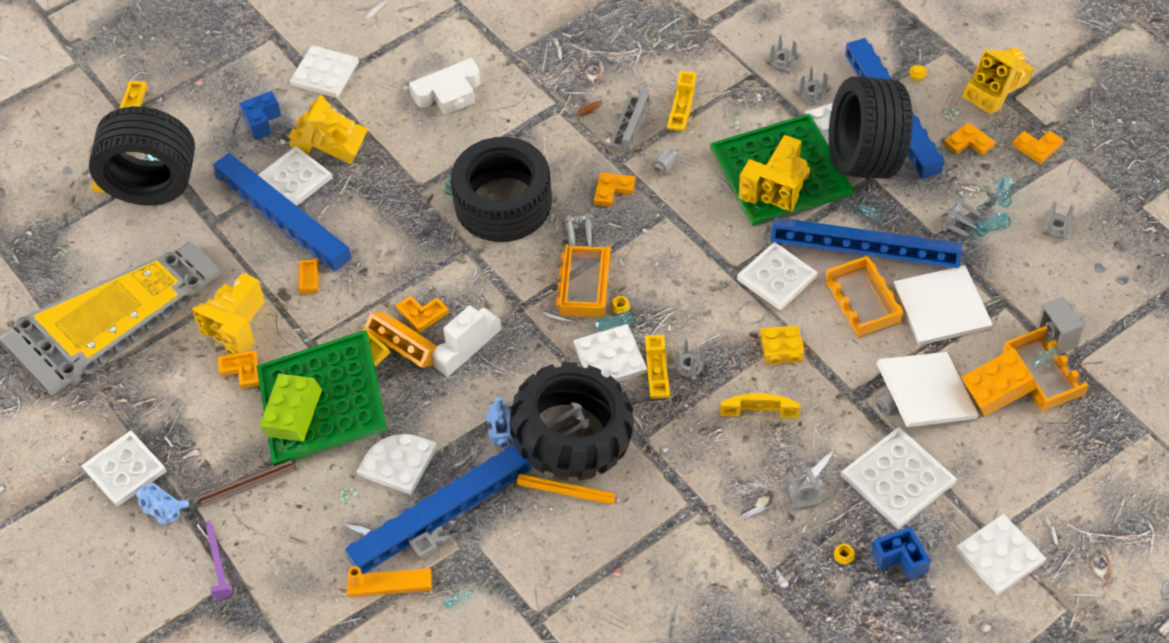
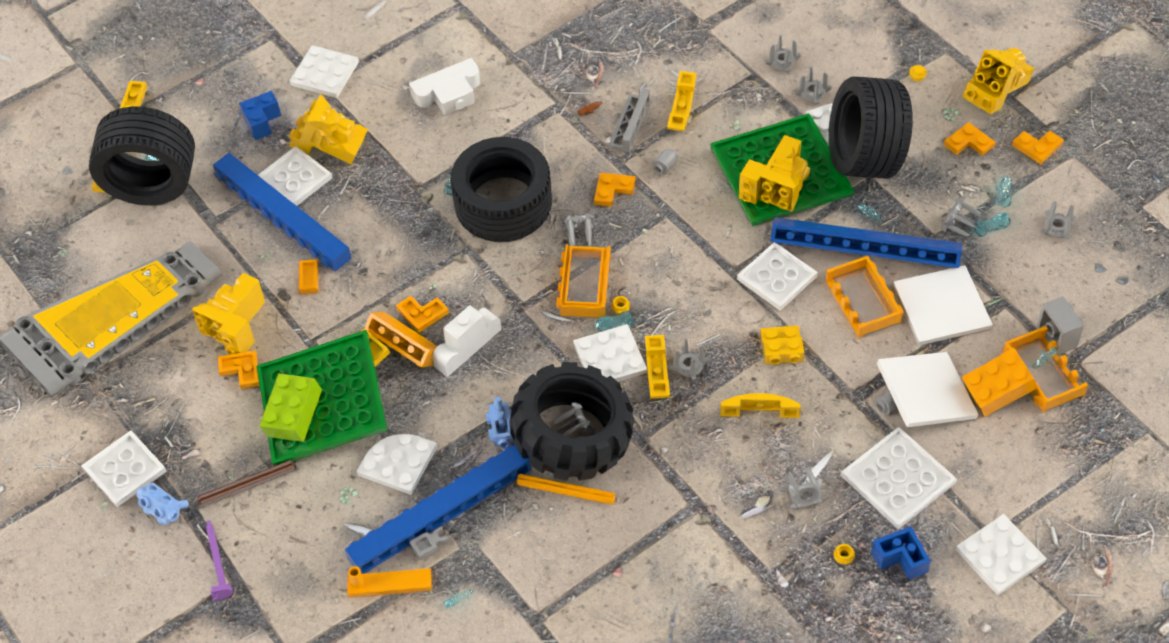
blue brick [845,38,945,179] -> none

